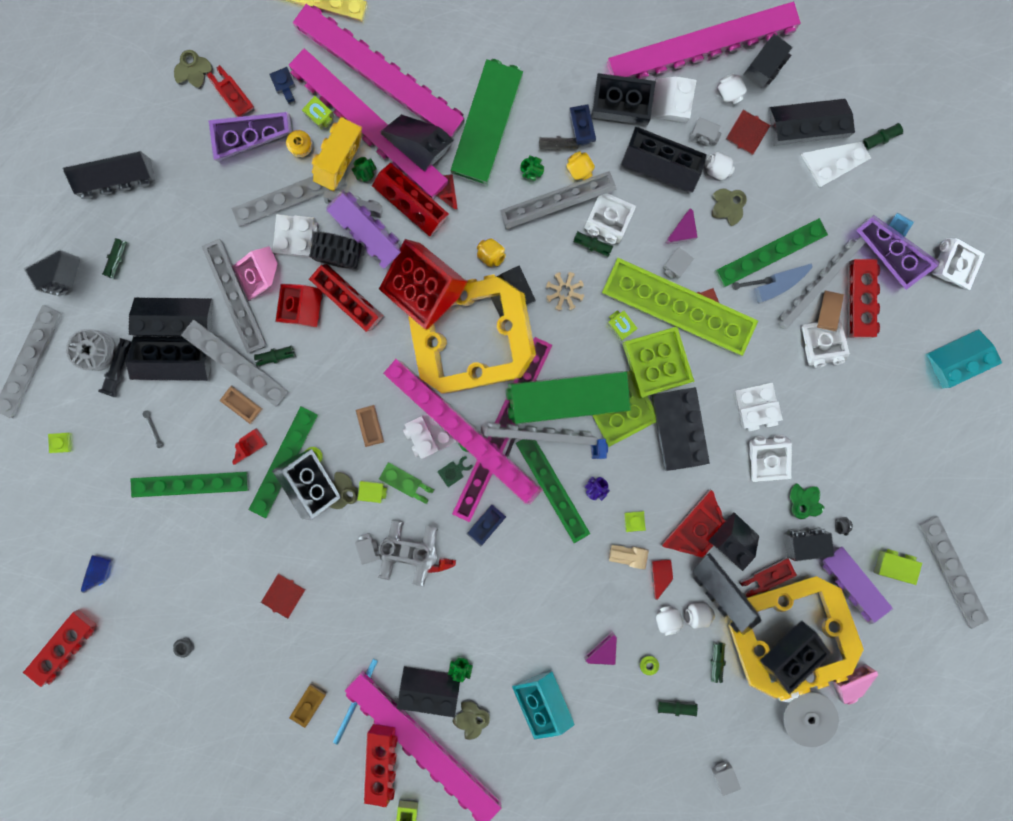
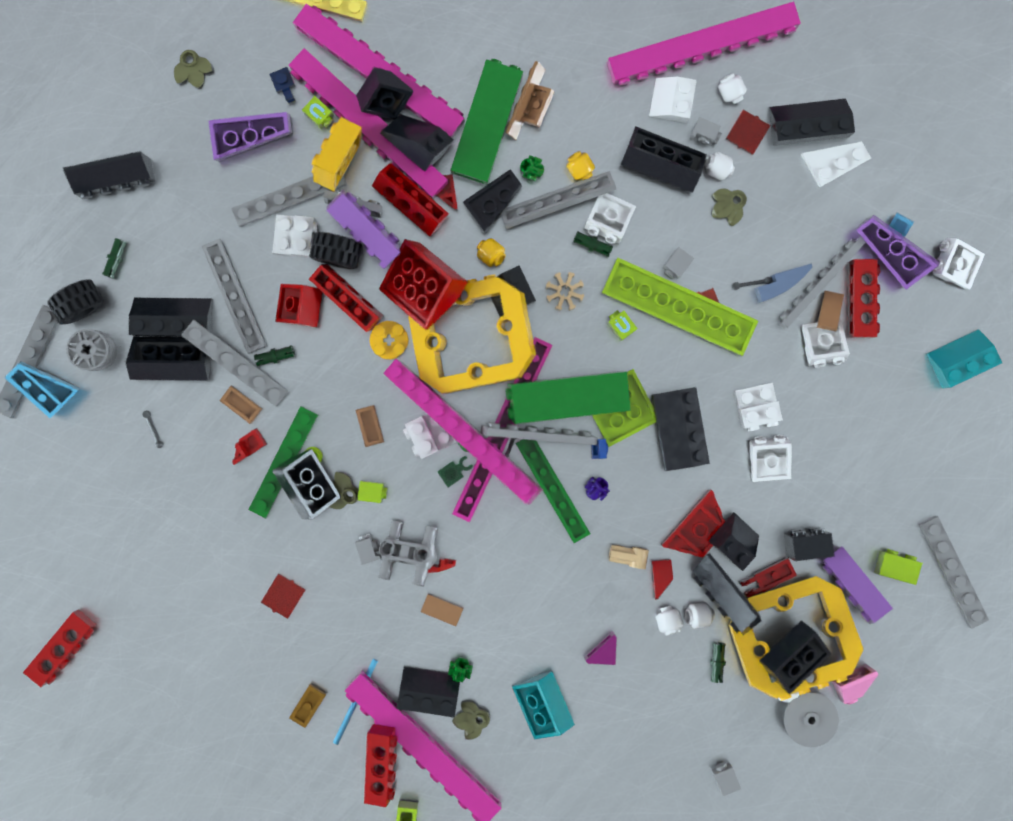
black slope [25,250,80,296] -> none
lime plate [48,433,71,453] -> none
clear blue slope [81,555,112,593] -> none
black pin [98,338,131,397] -> none
green plate [130,471,249,498] -> none
dark grey plate [173,638,192,658] -> none
red hinge [206,65,254,117] -> none
bright pink slope [232,246,278,301] -> none
yellow head [286,130,313,157] -> none
green gear [351,157,377,181] -> none
bright green hinge [379,462,434,504] -> none
dark blue plate [466,505,506,547] -> none
clear smoke pin [539,136,578,151] -> none
dark blue plate [569,104,596,146] -> none
black slope [591,73,656,125] -> none
lime plate [622,327,695,398] -> none
lime plate [624,511,646,532] -> none
lime plate [640,656,659,676] -> none
dark green pin [658,701,698,717] -> none
magenta slope [665,208,698,244] -> none
green plate [715,218,828,287] -> none
black brick [743,33,793,88] -> none
green plate [790,484,825,519] -> none
dark grey plate [836,517,853,536] -> none
dark green pin [863,123,904,150] -> none
none -> medium azure wedge [5,361,79,418]
none -> black tyre [47,279,104,325]
none -> black slope [356,67,413,120]
none -> yellow plate [370,321,409,360]
none -> medium nougat tile [421,593,464,626]
none -> black wing [463,169,522,234]
none -> medium nougat bracket [505,61,554,140]

